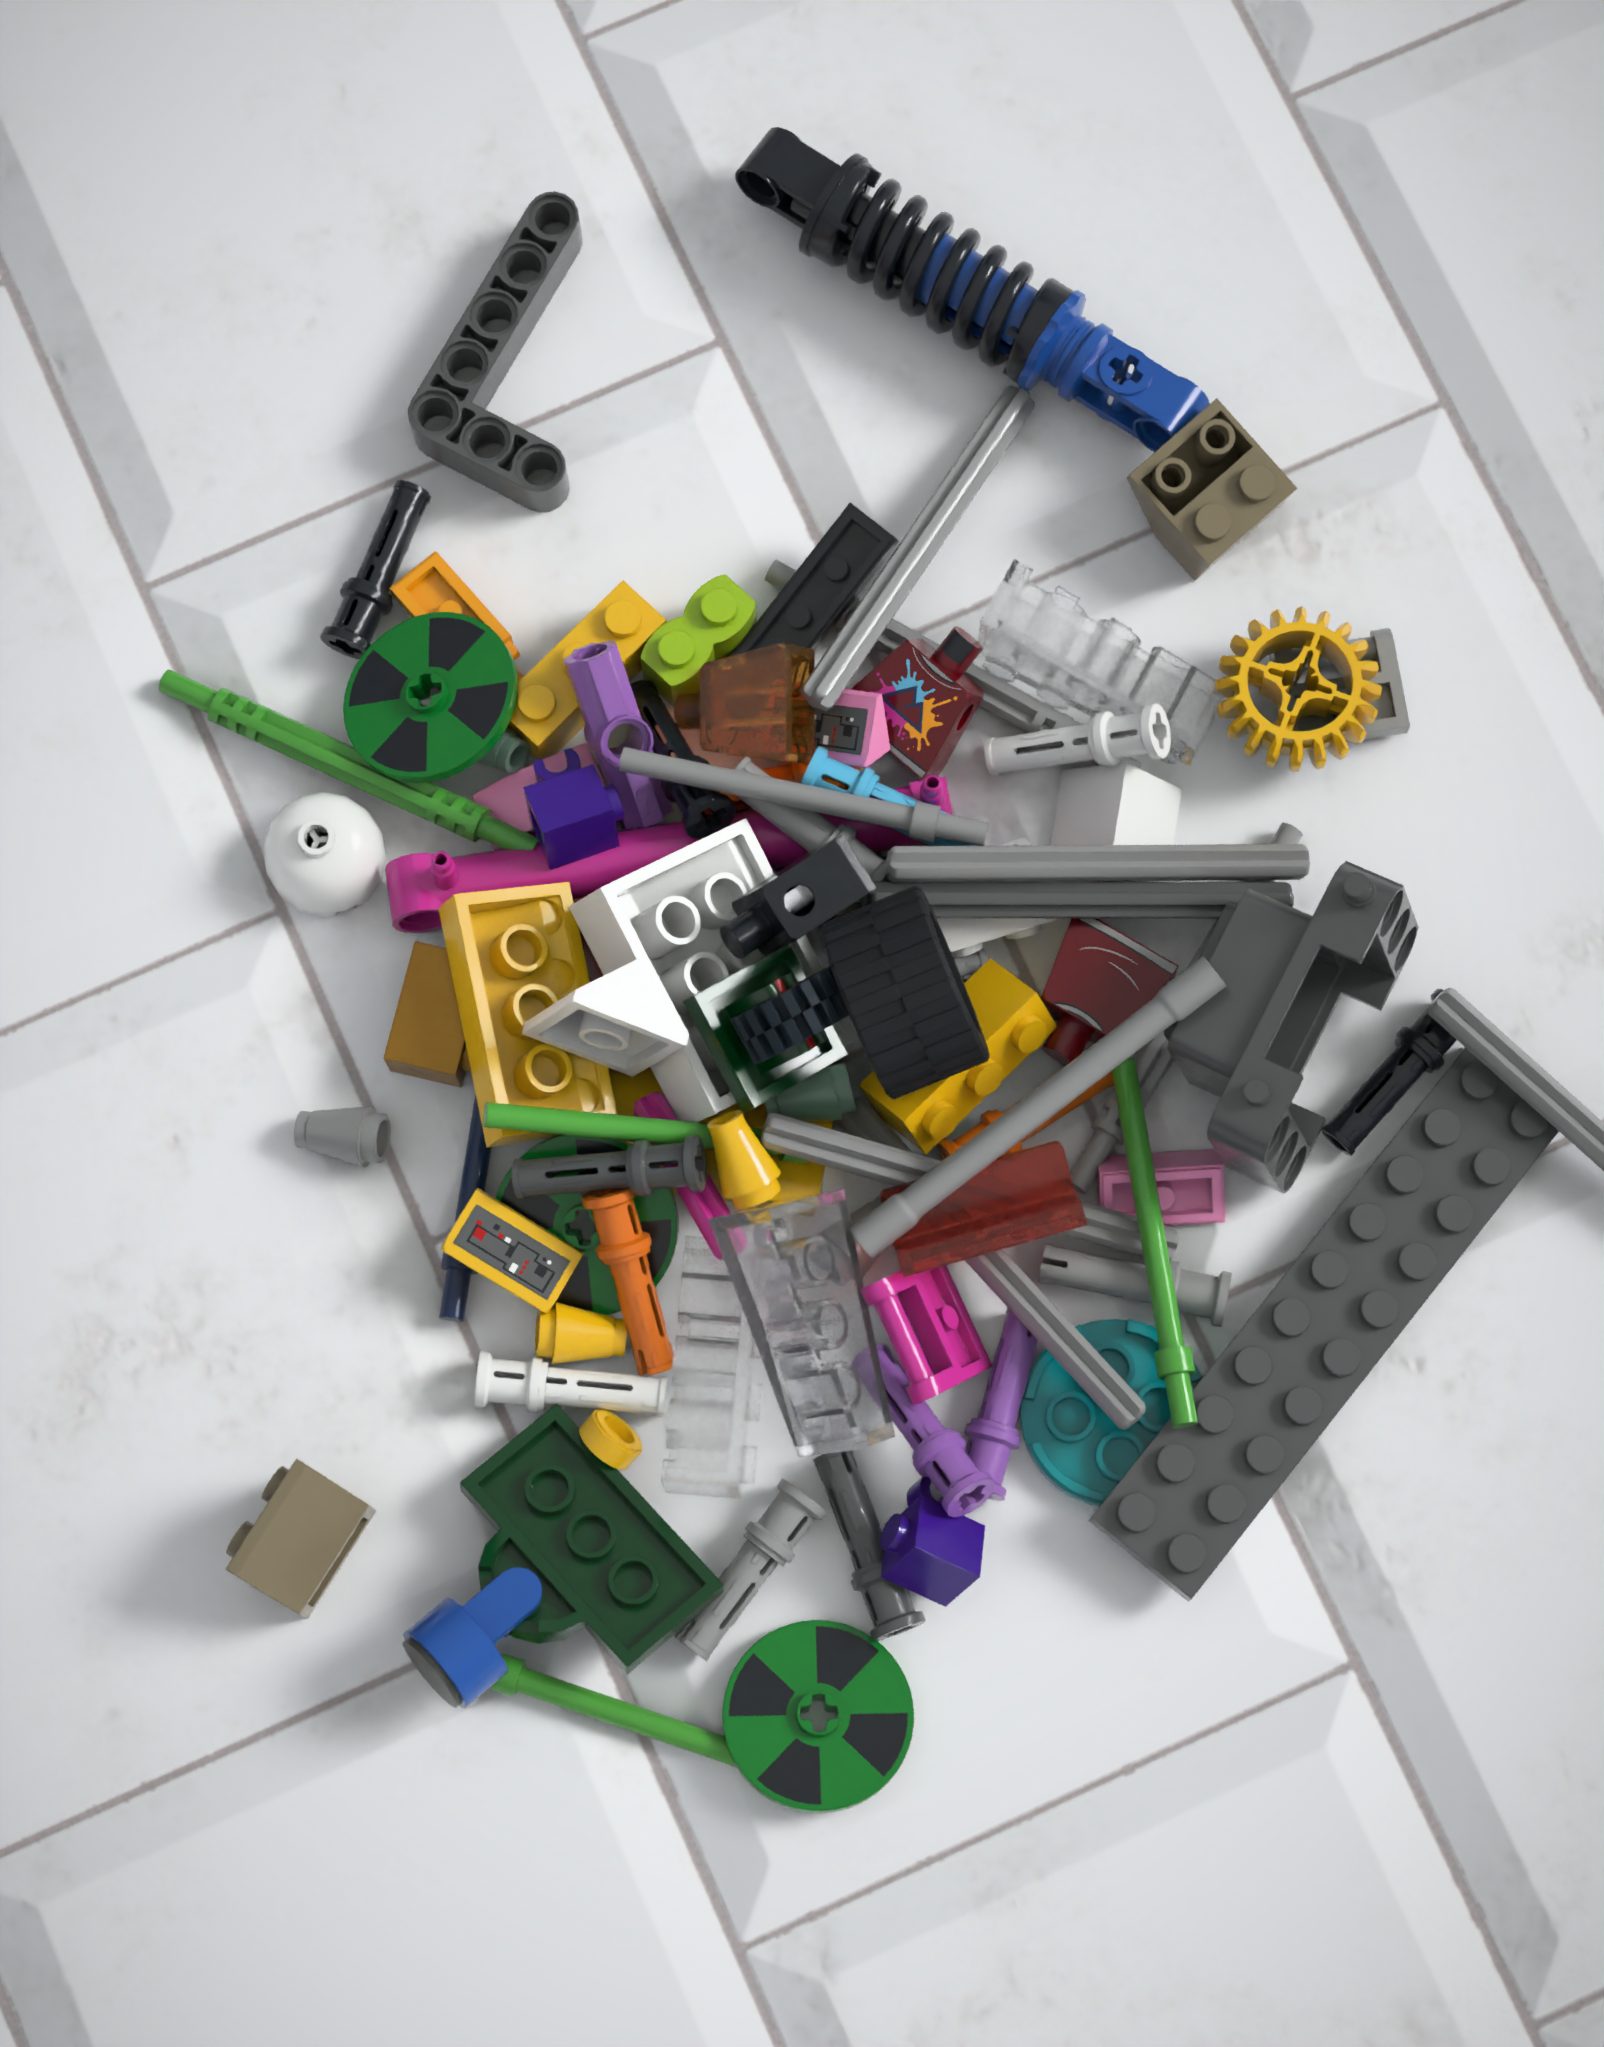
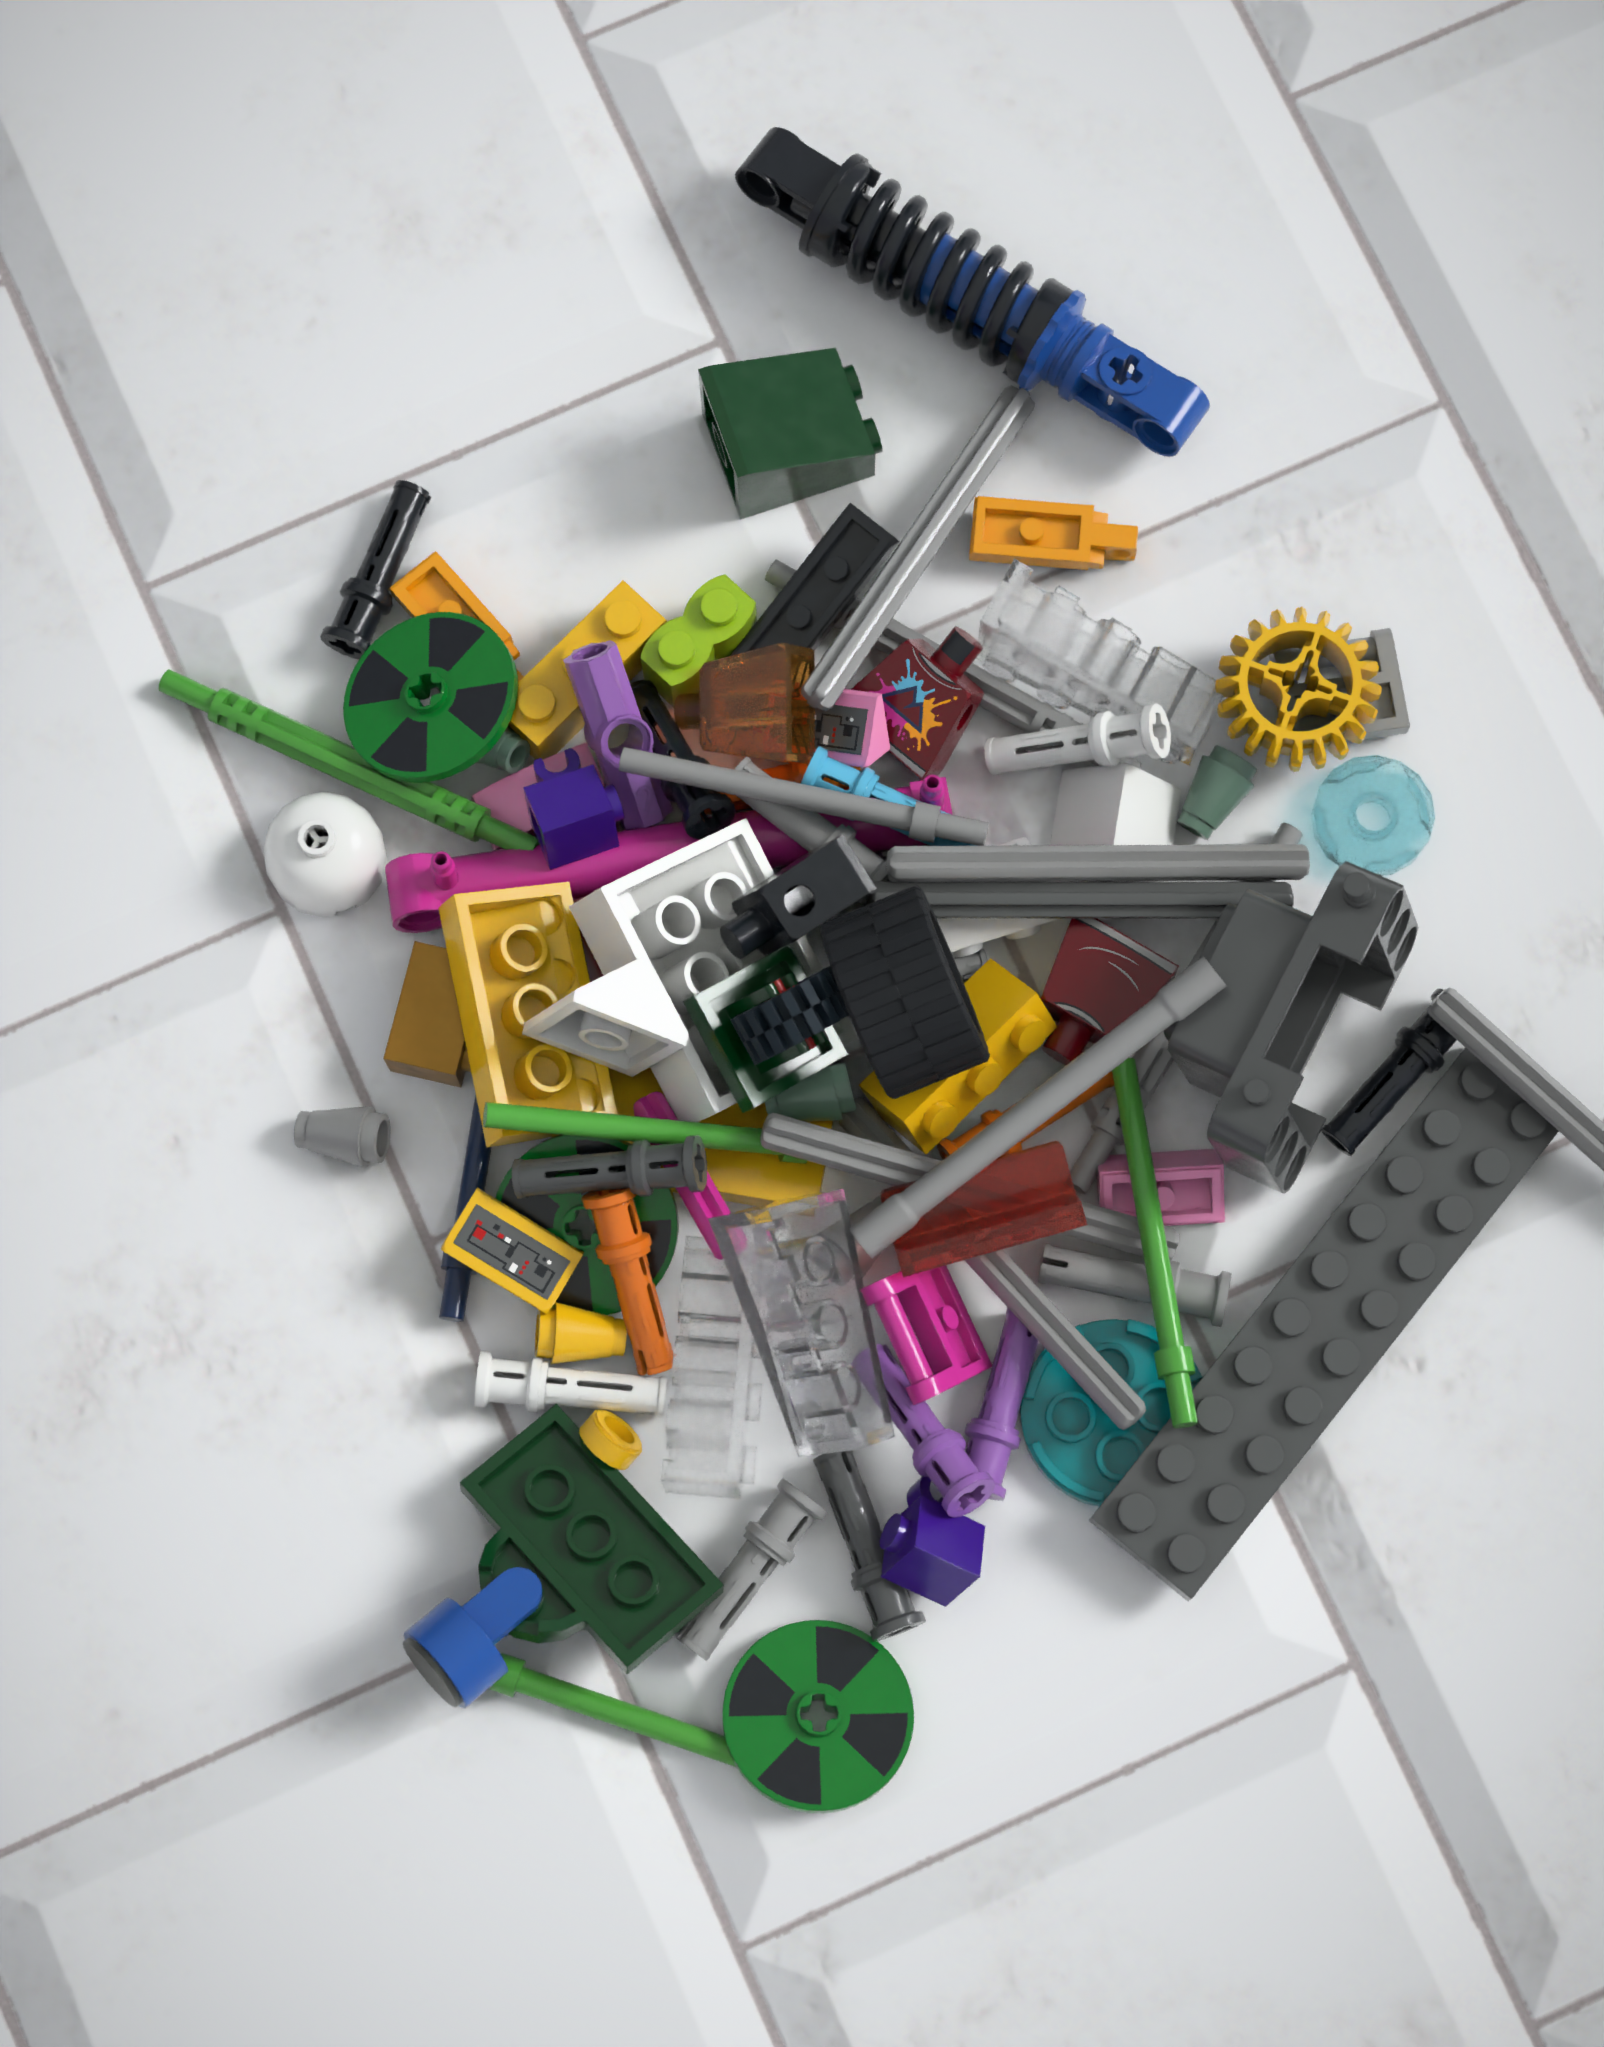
dark tan slope [225,1458,376,1619] -> none
dark grey beam [408,191,583,512] -> none
yellow cone [707,1110,781,1209] -> none
dark tan slope [1127,398,1297,581] -> none
none -> dark green slope [698,348,882,520]
none -> light orange hinge [969,496,1138,570]
none -> sand green cone [1177,745,1257,840]
none -> clear light blue tile [1311,755,1435,876]

